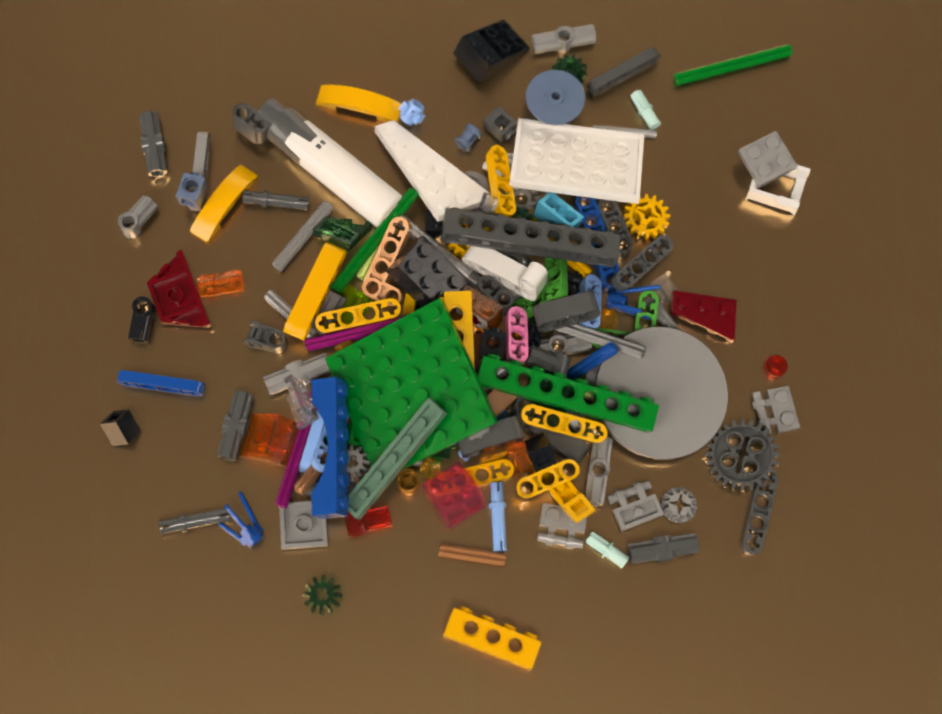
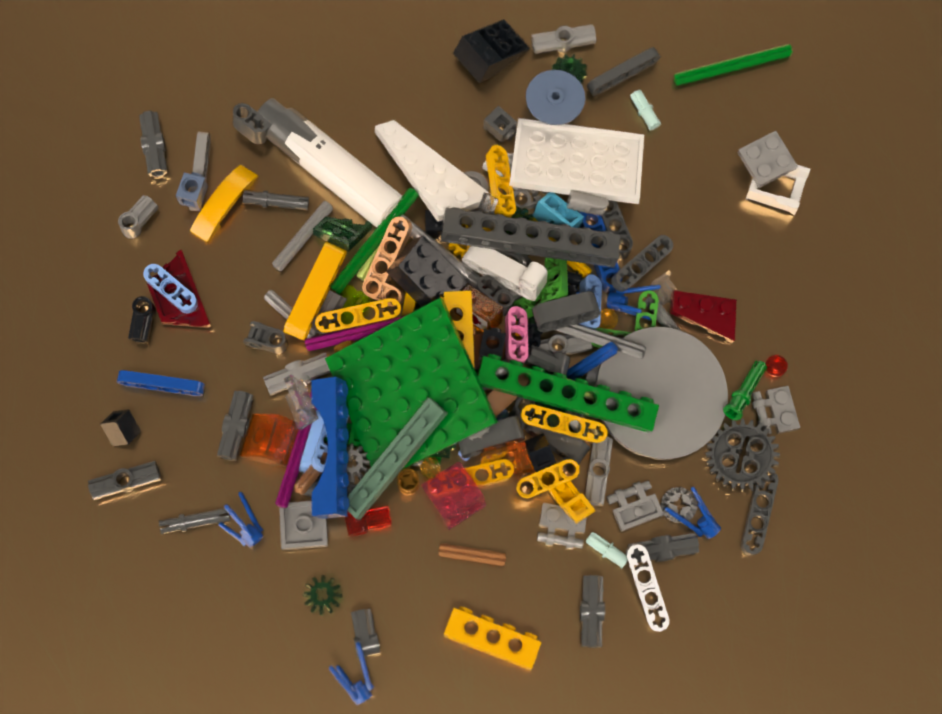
clear orange hinge [196,269,244,297] -> none
yellow slope [316,85,401,123] -> none
light blue gear [398,99,425,126] -> none
sand blue bush [455,123,482,152] -> none
light blue pin [489,482,507,552] -> none
light grey bar [593,125,657,139] -> none
yellow gear [623,194,670,241] -> none
none -> dark grey piece [88,461,161,500]
none -> light blue beam [143,264,198,313]
none -> blue plant [329,642,374,705]
none -> dark grey piece [351,609,381,658]
none -> light grey hinge [567,190,609,216]
none -> dark grey piece [580,575,605,648]
none -> beam [626,543,669,631]
none -> blue plant [665,487,721,539]
none -> green pin [723,360,767,420]

